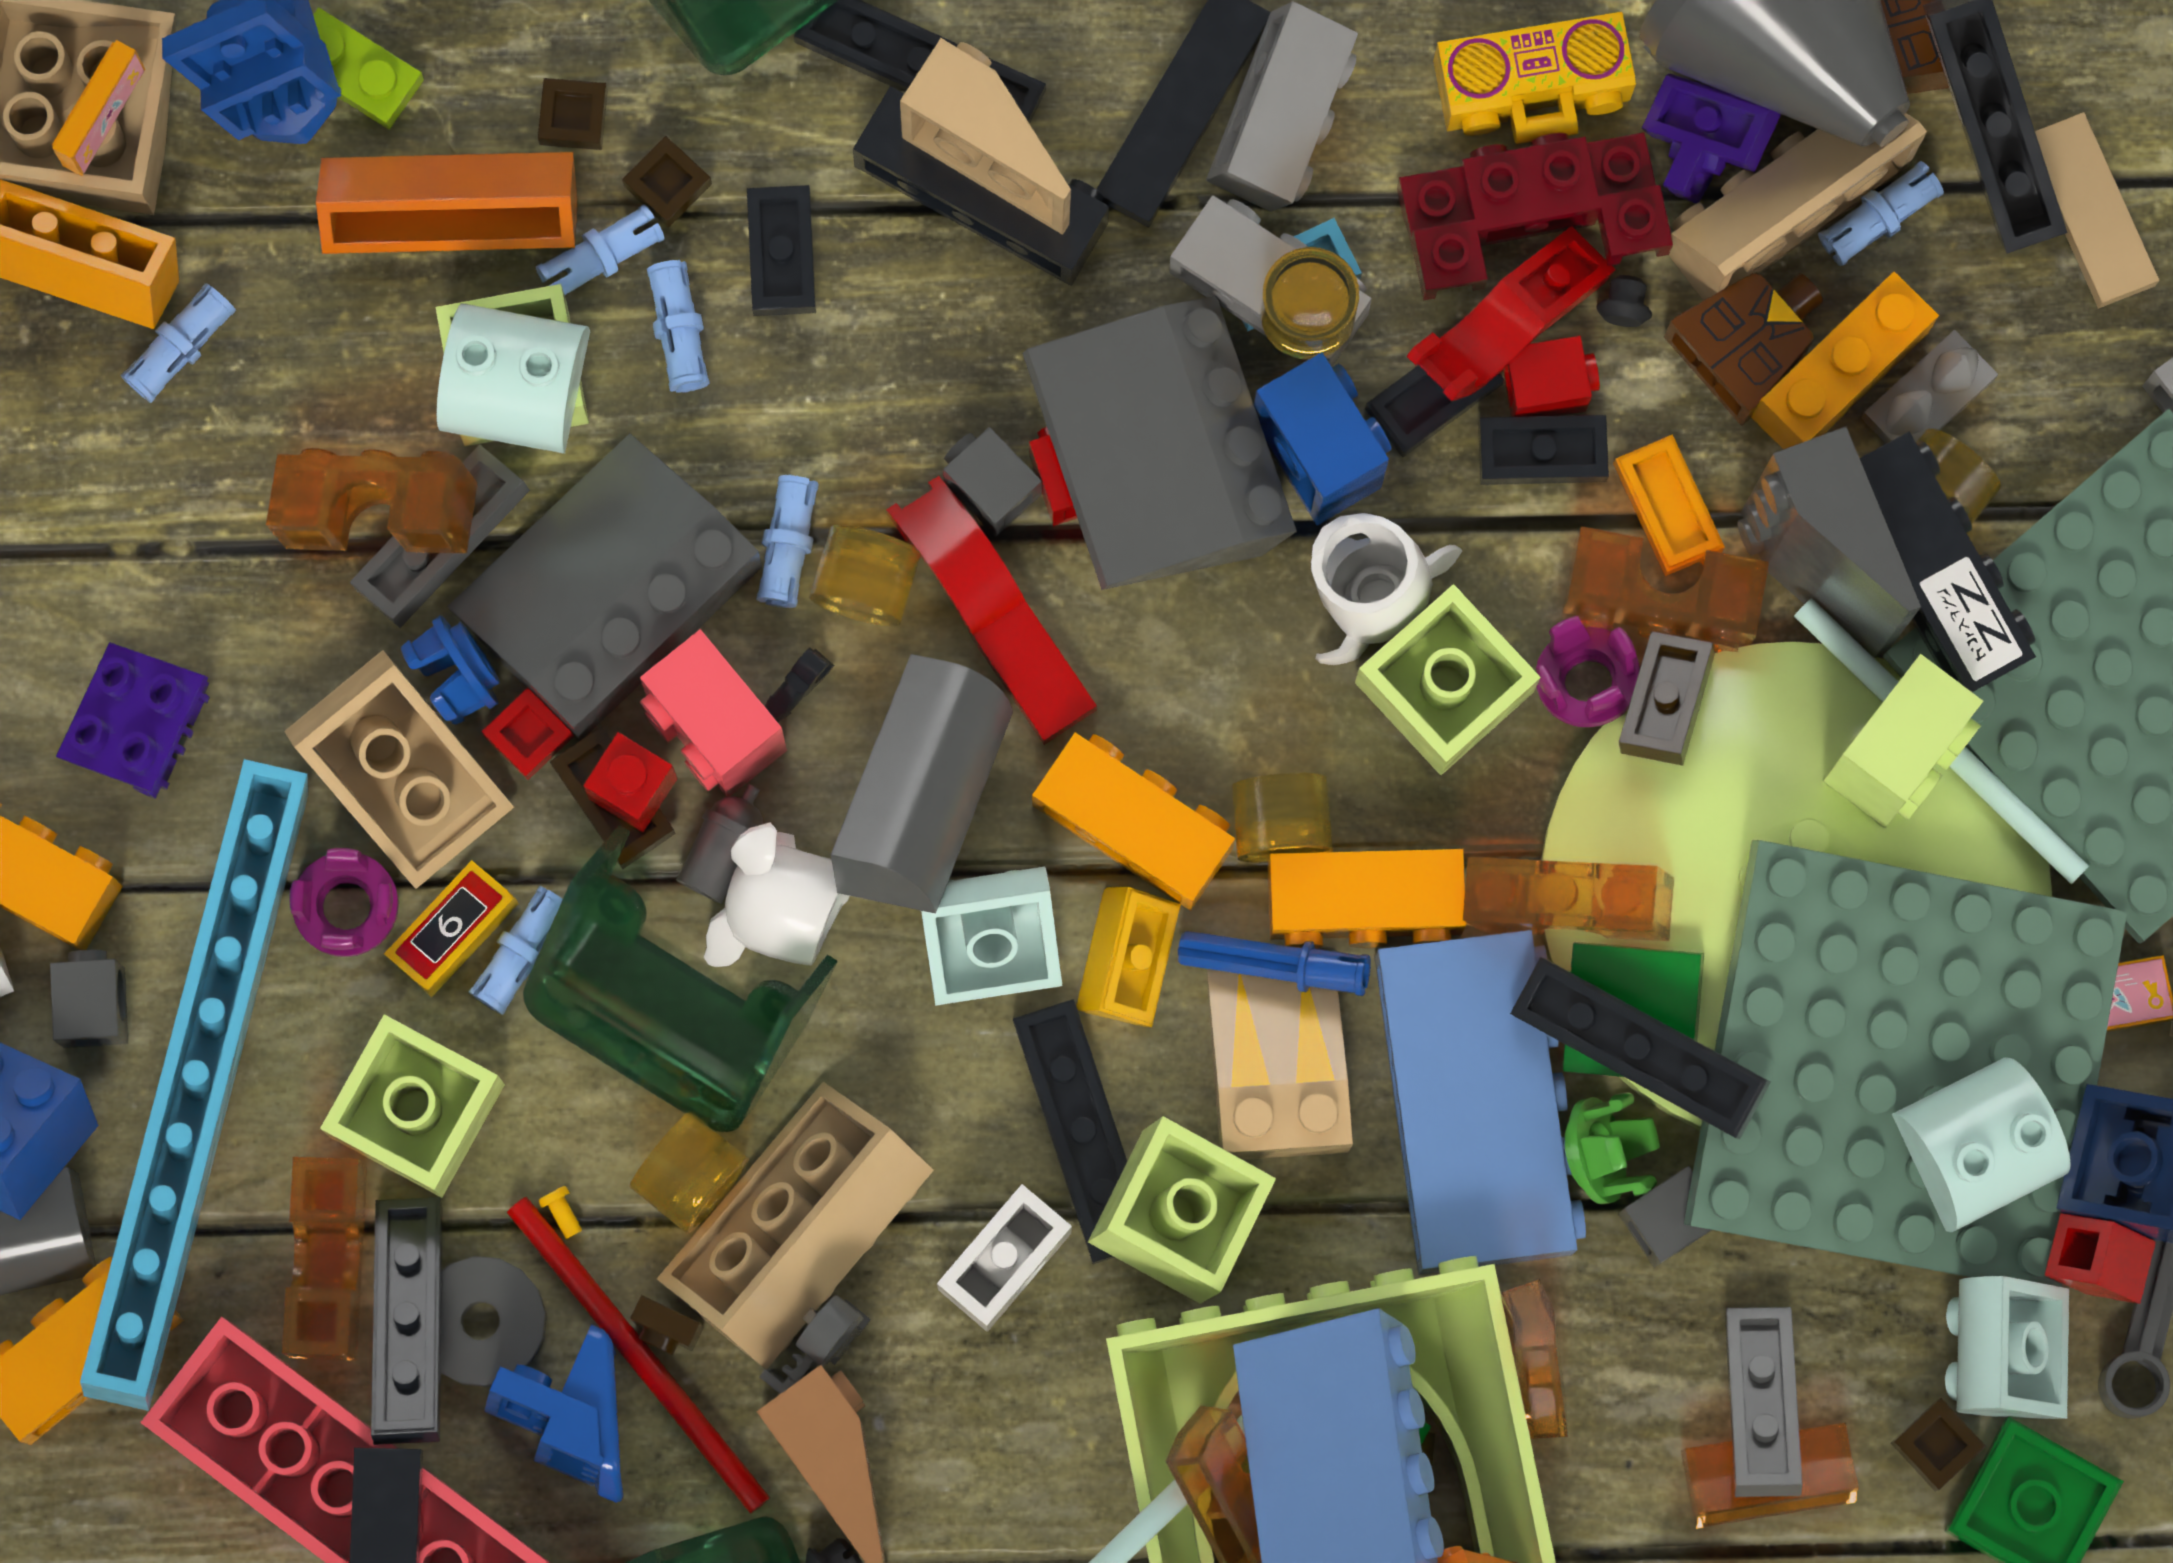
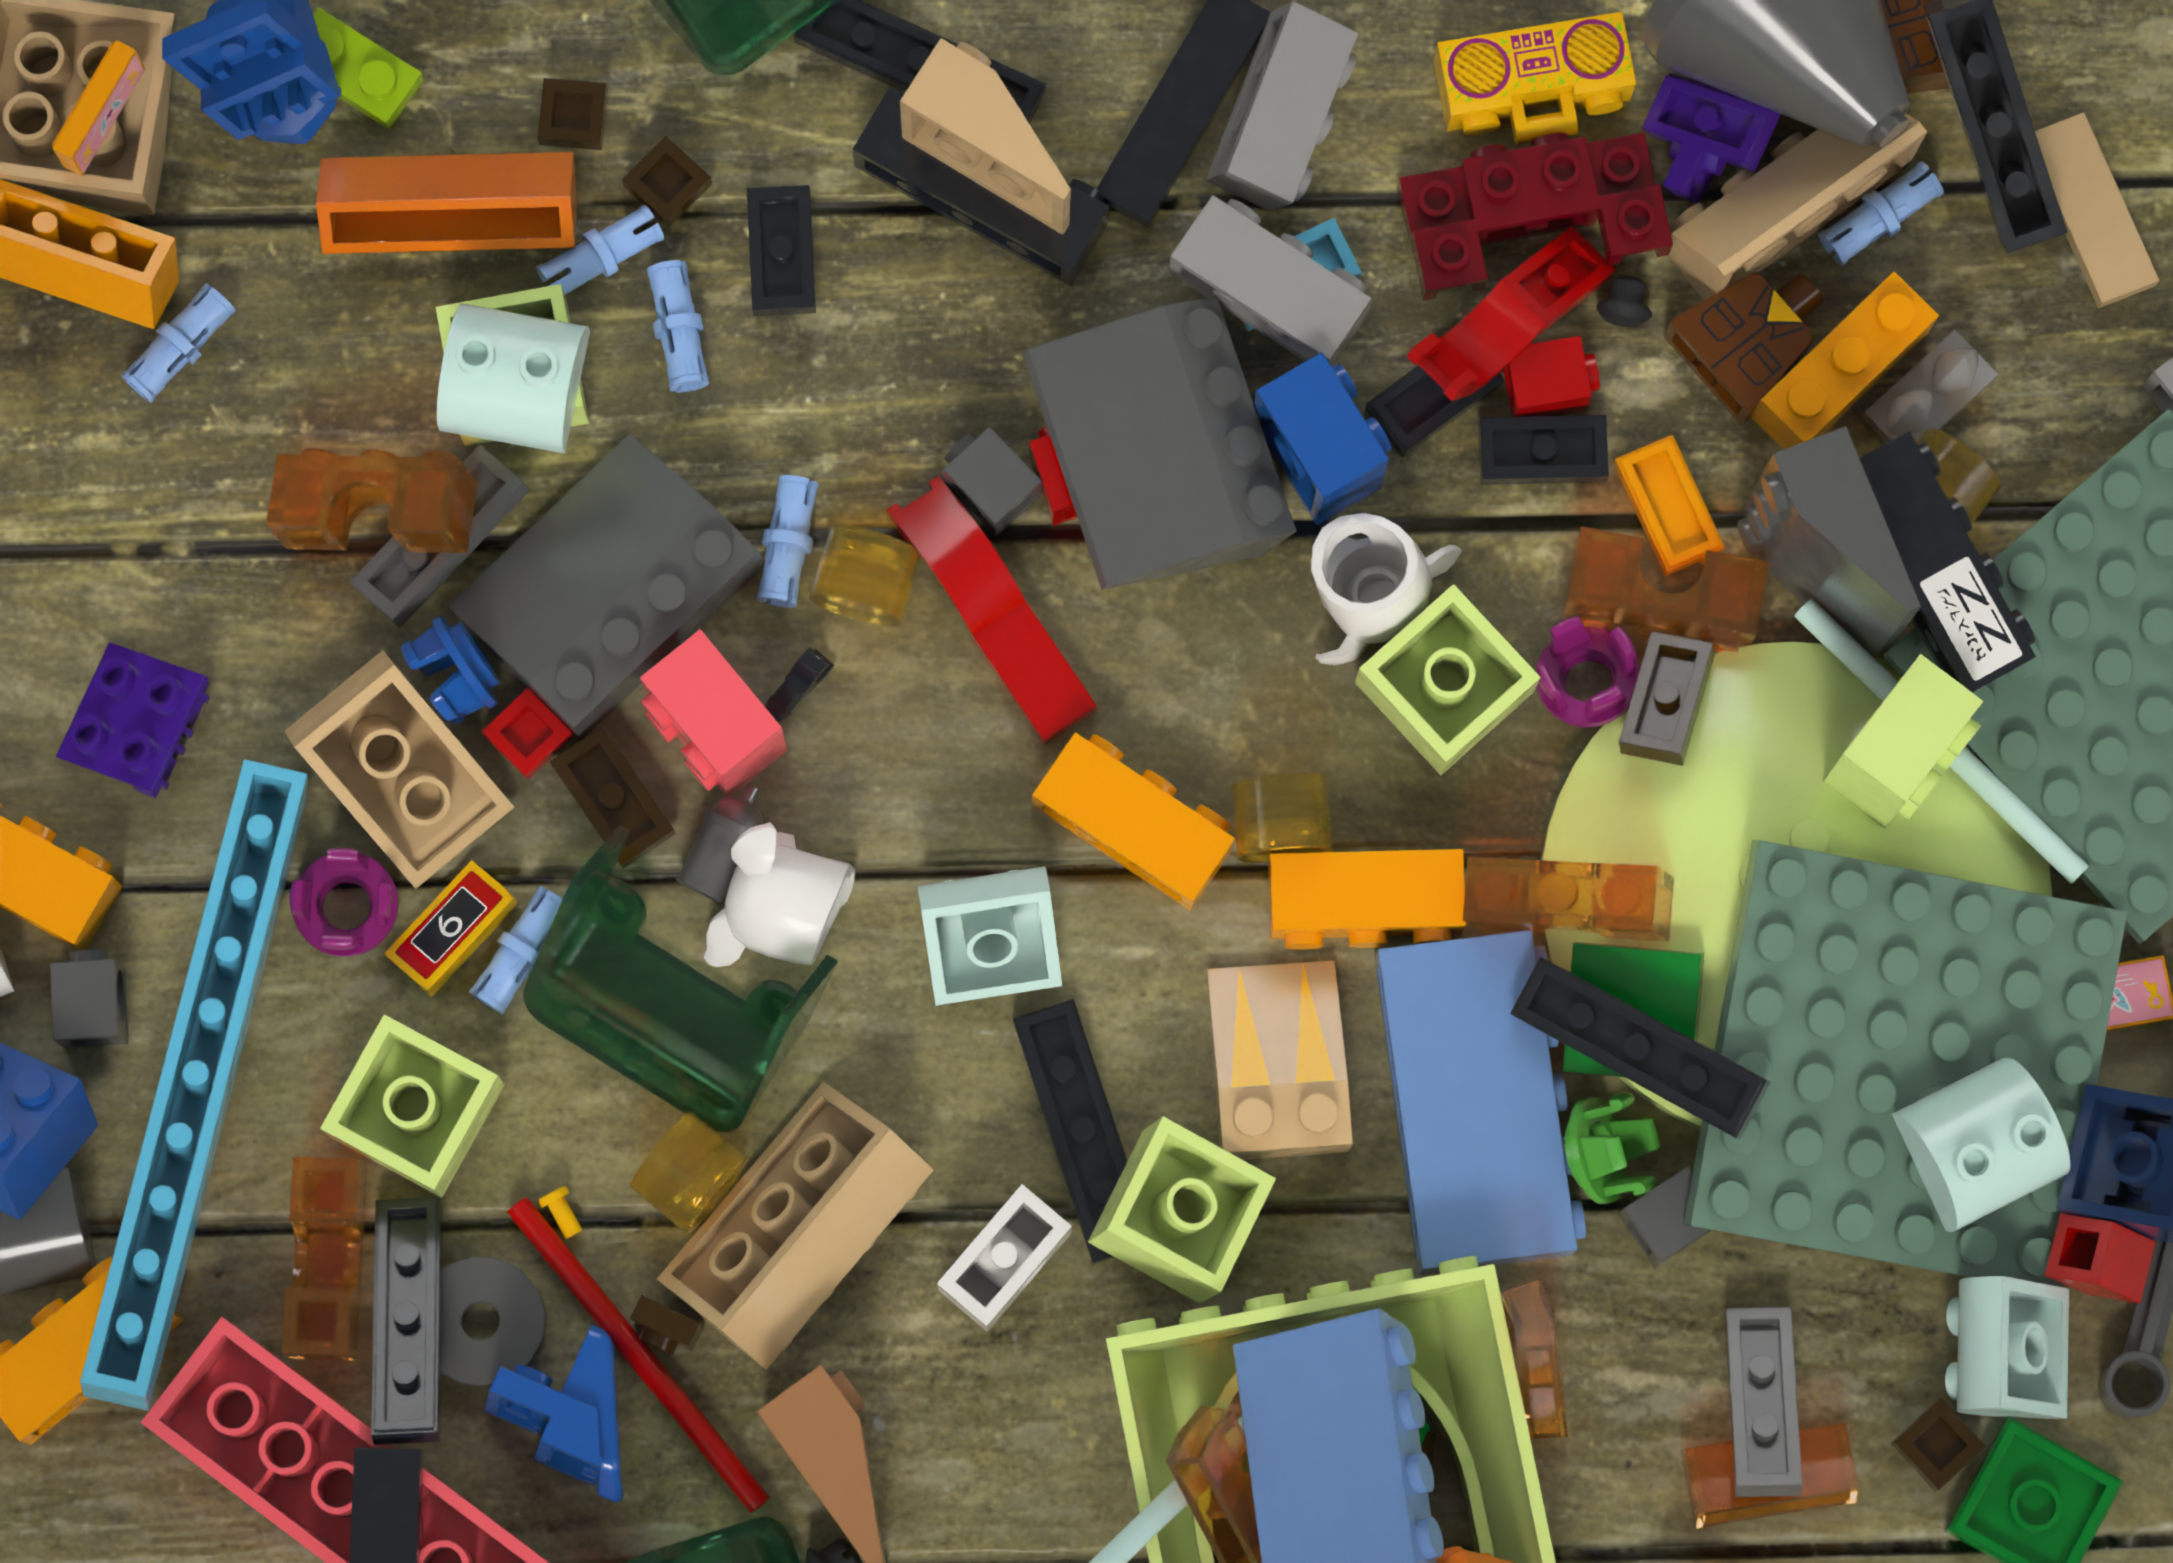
red brick [583,732,677,832] -> none
dark grey piece [760,1295,871,1394] -> none
dark grey brick [831,654,1013,914] -> none
yellow slope [1076,887,1181,1027] -> none
blue axle [1178,931,1371,996] -> none
clear yellow piece [1260,247,1359,359] -> none

